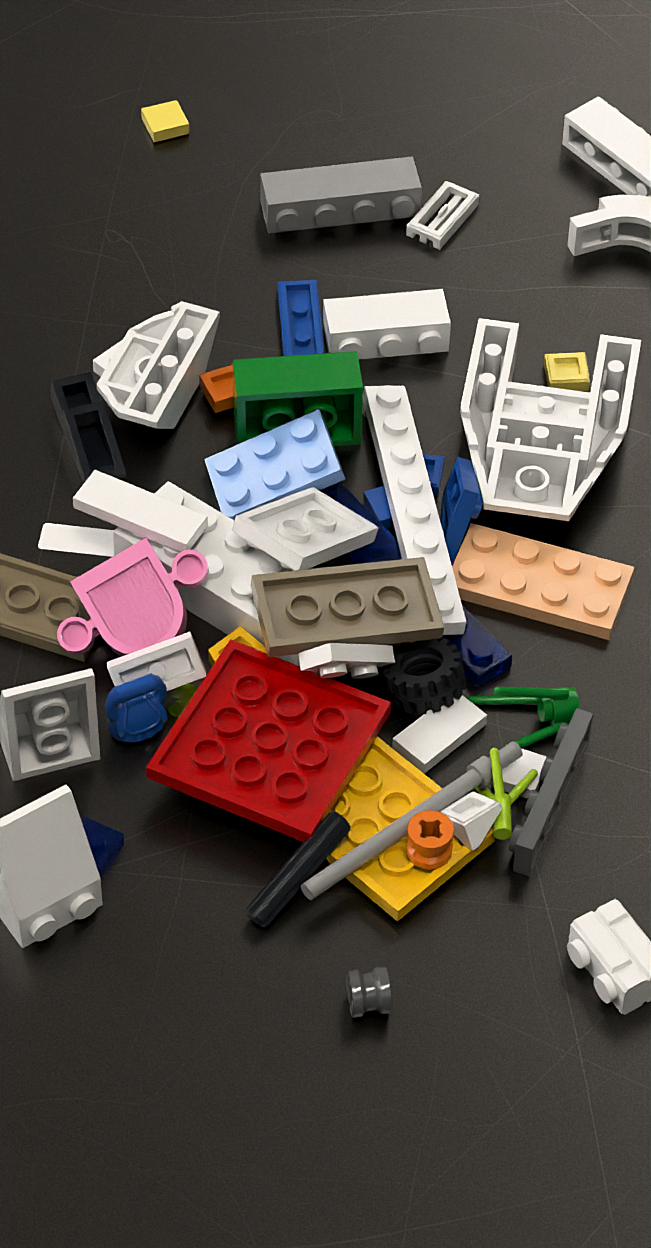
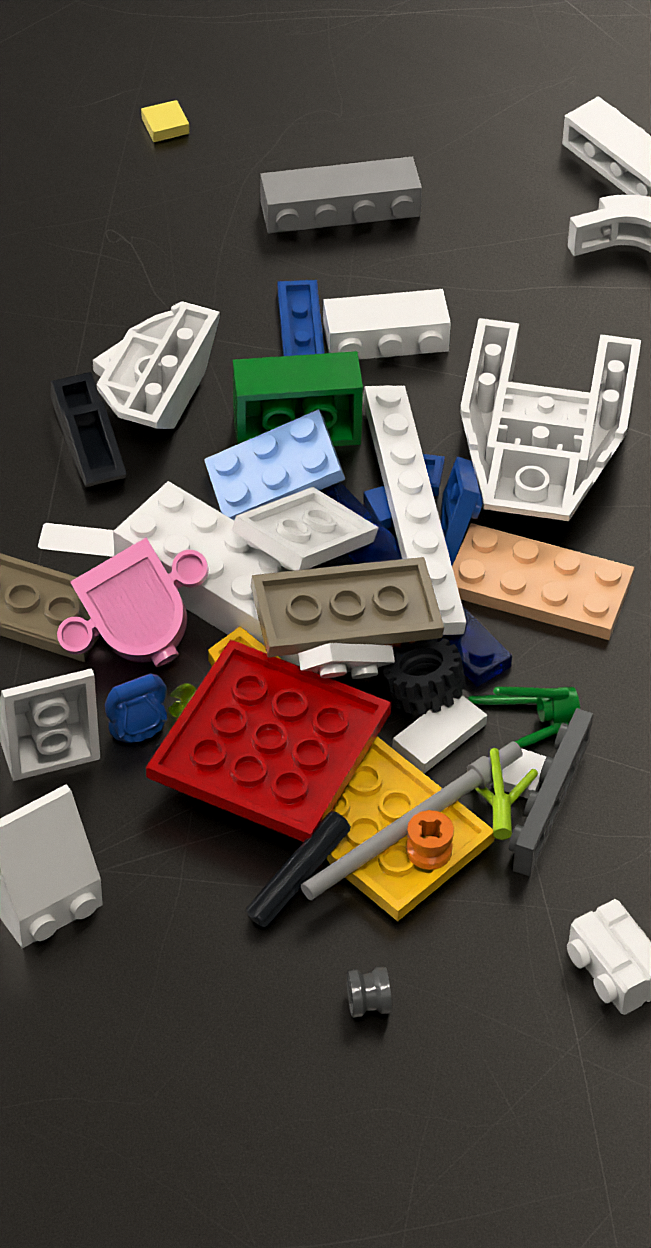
white tile [73,470,208,552] -> none
clear blue plate [81,816,124,878] -> none
white plate [107,632,206,693] -> none
orange plate [199,365,233,413] -> none
white tile [406,181,479,250] -> none
white slope [440,791,502,851] -> none
light yellow tile [544,352,590,392] -> none

